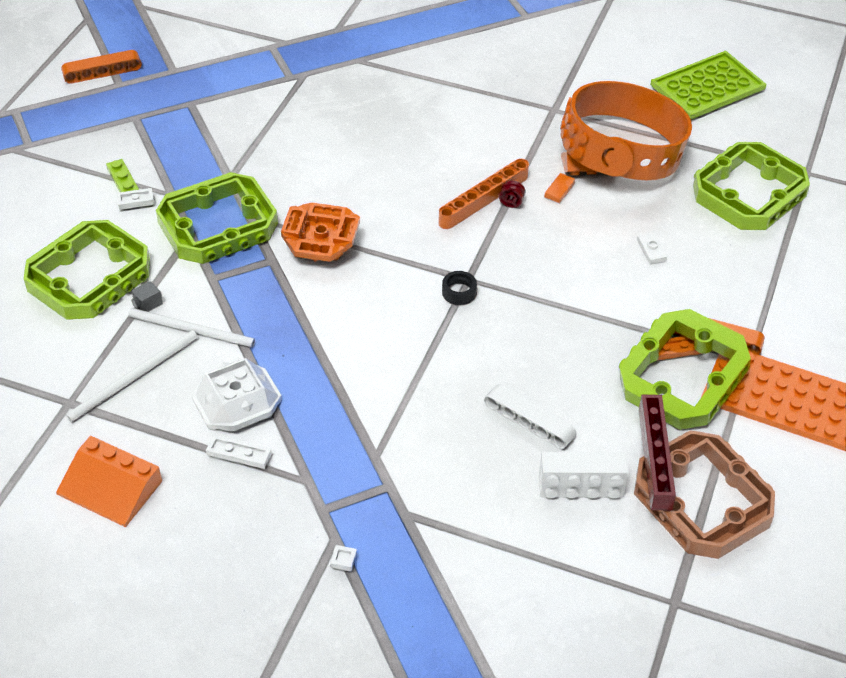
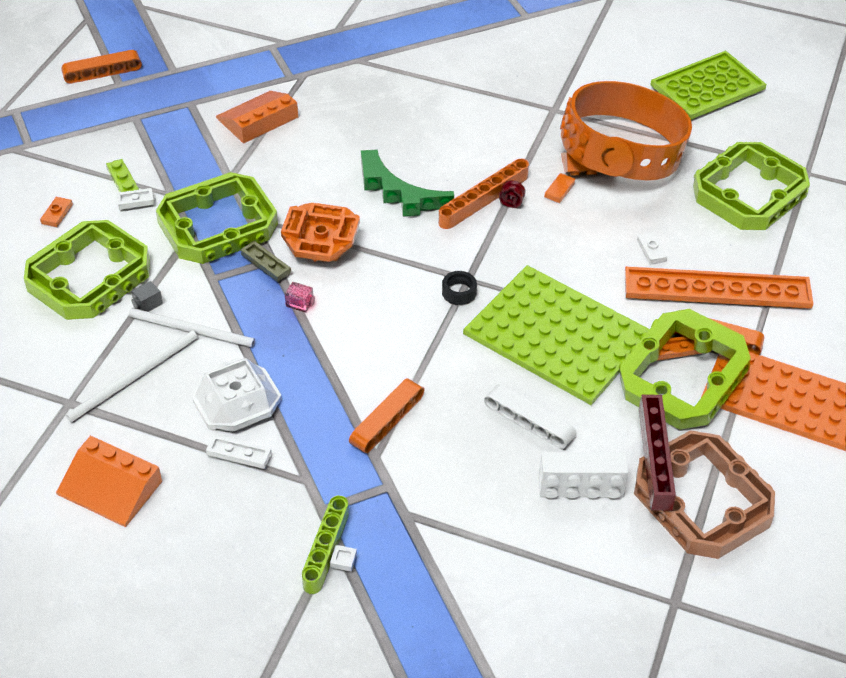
none -> orange plate [40,196,73,227]
none -> orange slope [216,91,298,144]
none -> olive plate [241,241,291,282]
none -> clear pink brick [285,282,315,313]
none -> lime beam [302,495,349,594]
none -> orange beam [349,378,425,453]
none -> green arch [361,149,454,217]
none -> lime plate [463,265,649,405]
none -> orange plate [625,266,814,309]

